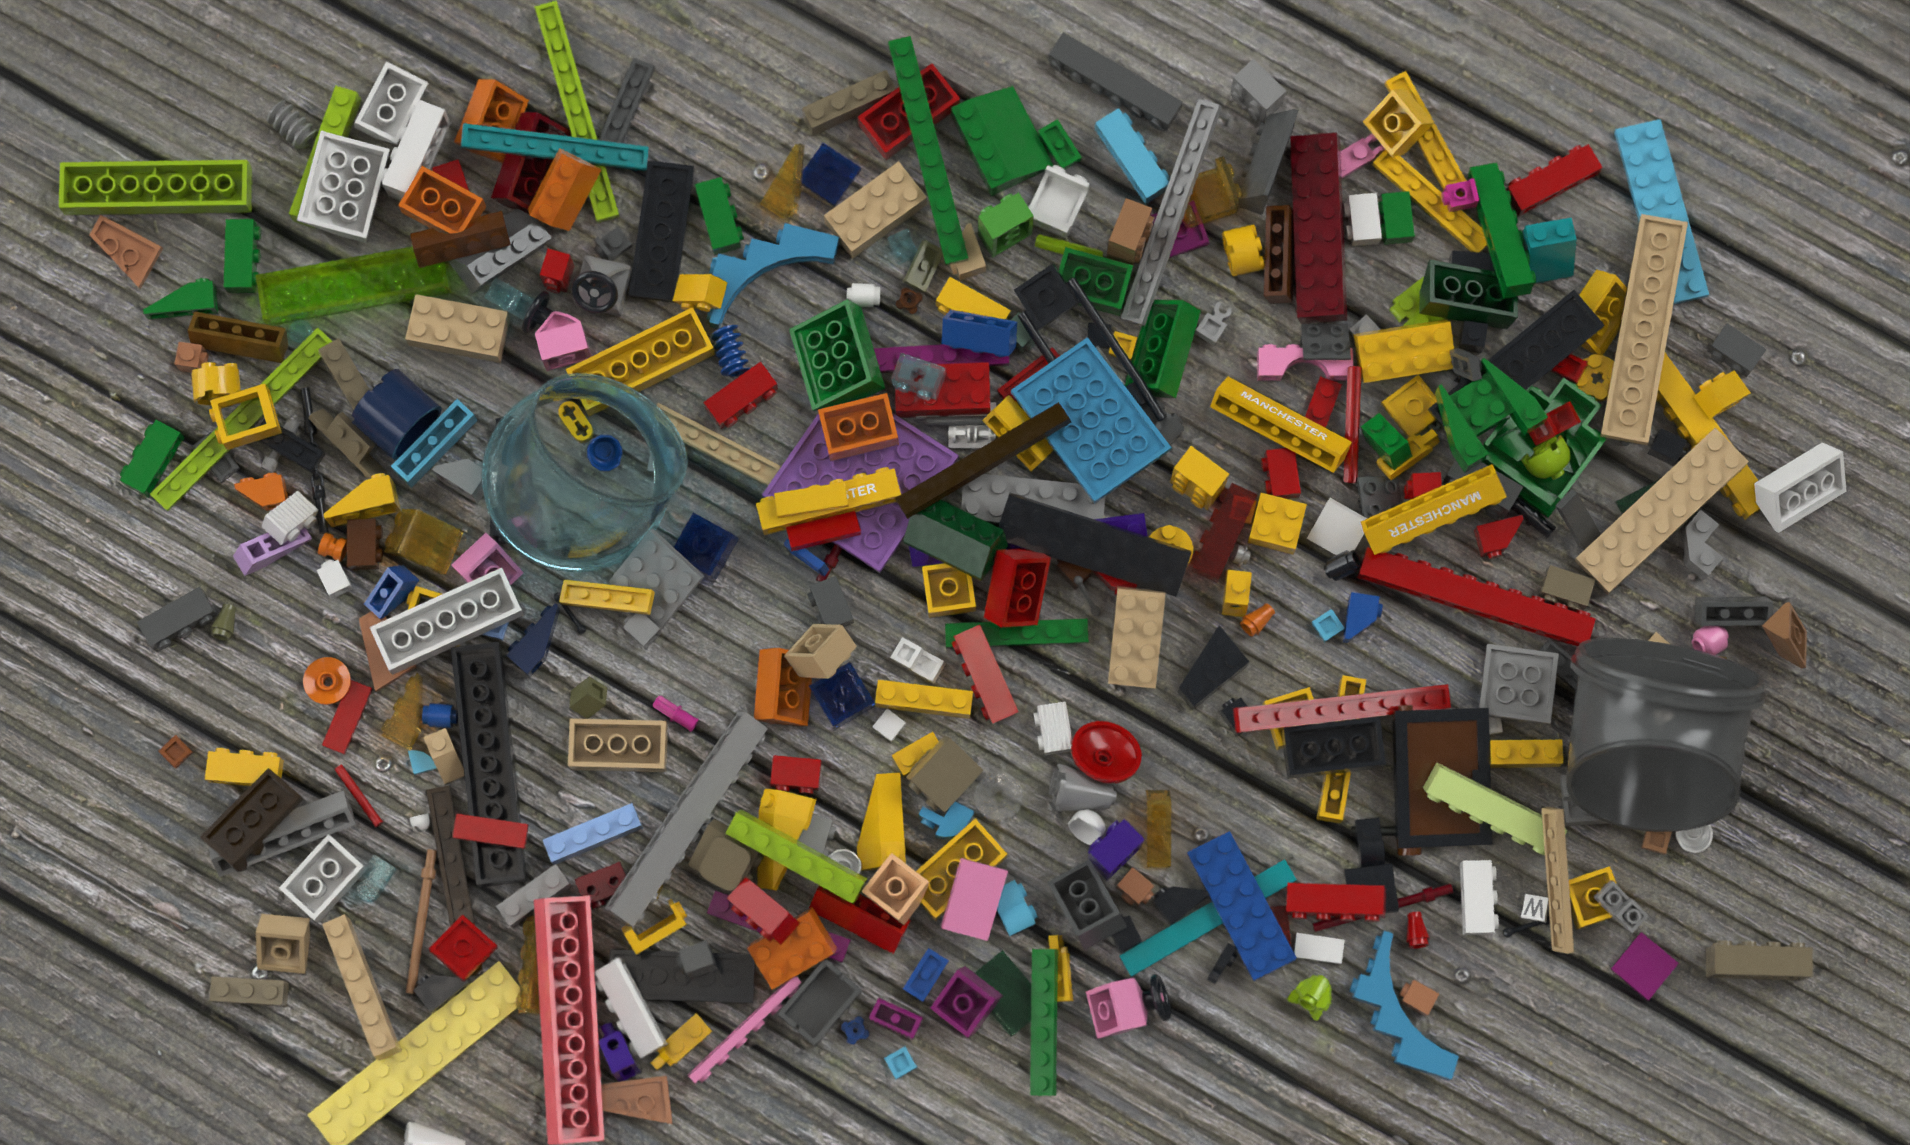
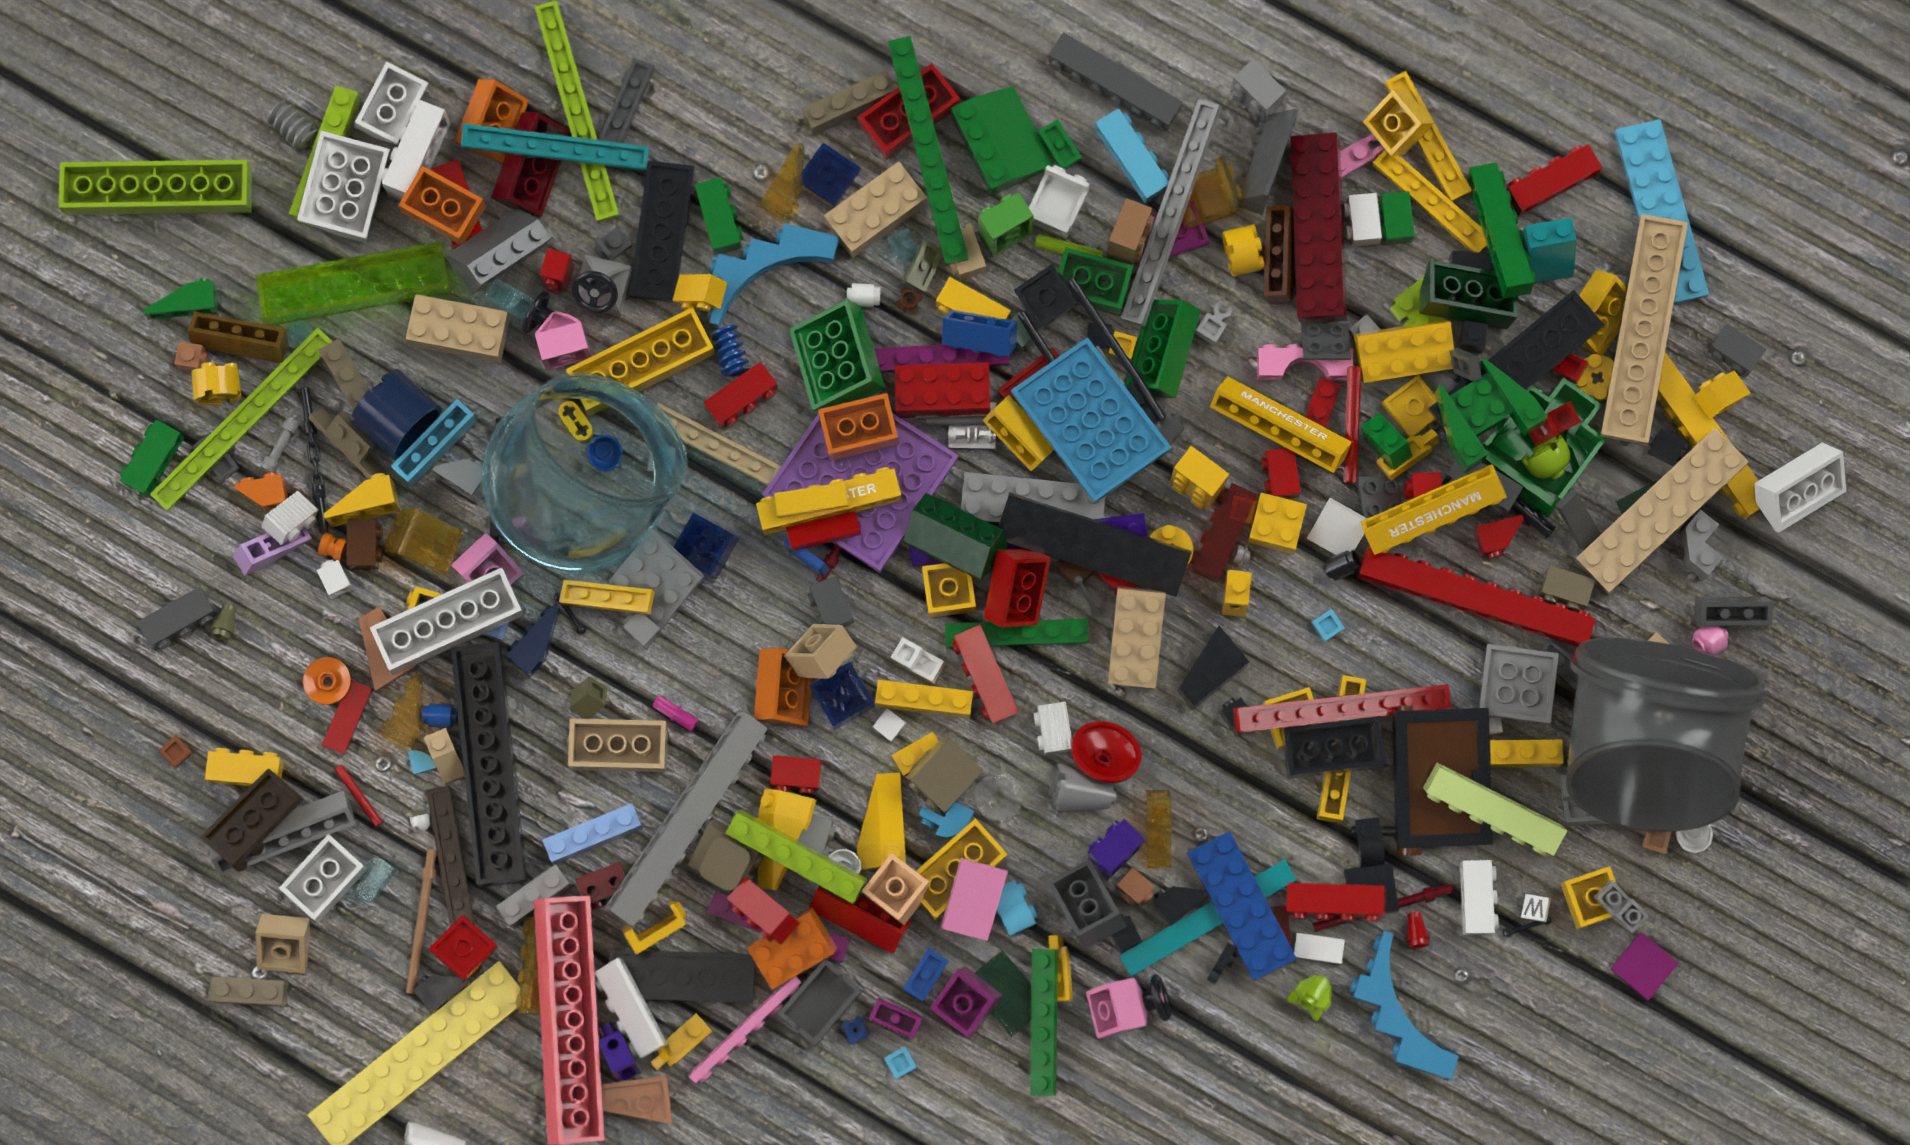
nougat wing [89,215,163,289] -> none
yellow window [209,383,282,450] -> none
green brick [224,219,261,293] -> none
black tile [258,418,325,474] -> none
tan brick [322,914,402,1061] -> none
blue slope [364,565,419,619] -> none
reddish brown arch [410,211,511,268] -> none
red tile [453,814,529,849] -> none
orange slope [528,148,602,231] -> none
dark grey brick [676,940,718,979] -> none
clear light blue brick [891,353,946,400] -> none
dark brown tile [895,402,1071,519] -> none
white hair [1068,809,1106,845] -> none
orange cone [1240,603,1275,637] -> none
blue slope [1343,592,1383,643] -> none
nougat brick [1399,980,1439,1017] -> none
dark pink brick [1441,178,1479,212] -> none
tan tile [1542,807,1574,954] -> none
dark tan brick [1706,940,1813,981] -> none
medium nougat slope [1762,602,1807,669] -> none

